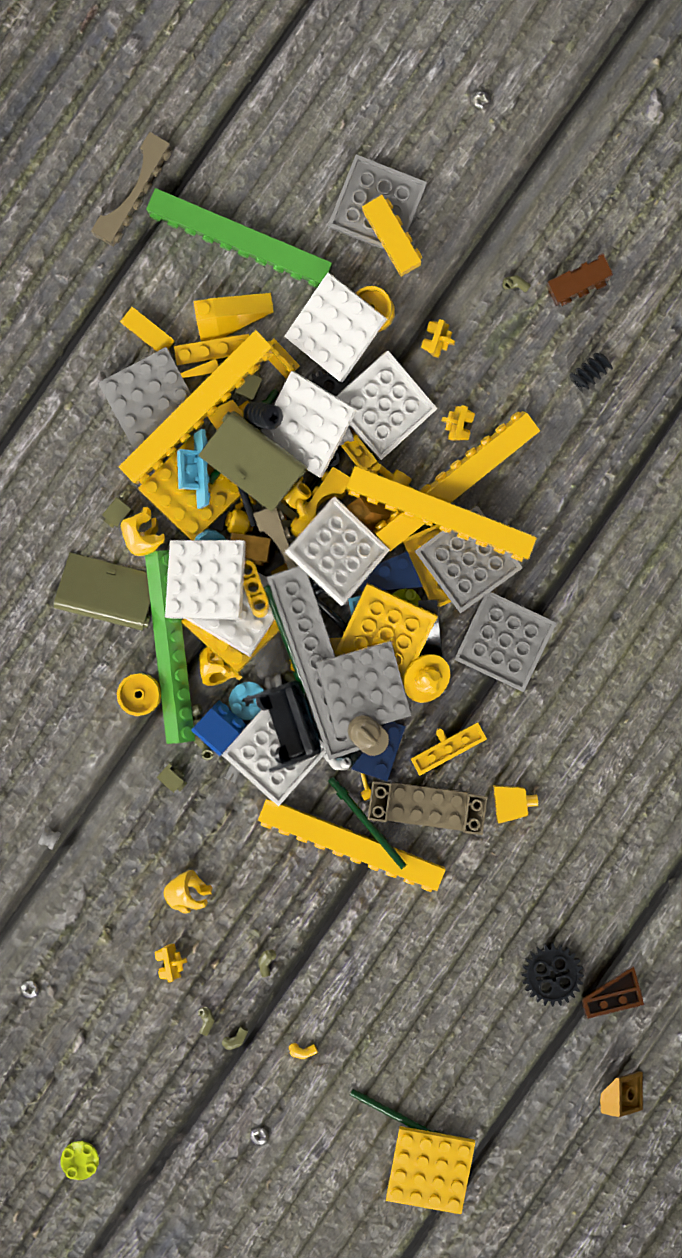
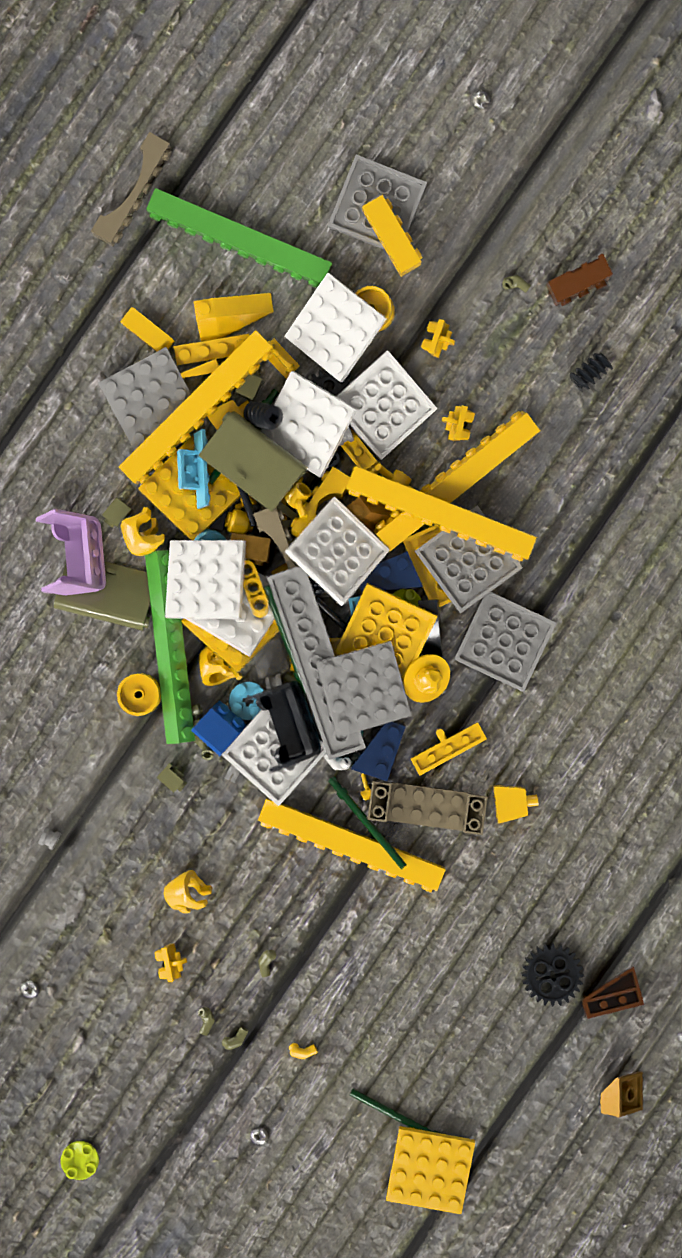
dark tan piece [348,715,389,756] -> none
none -> lavender windscreen [36,509,106,595]

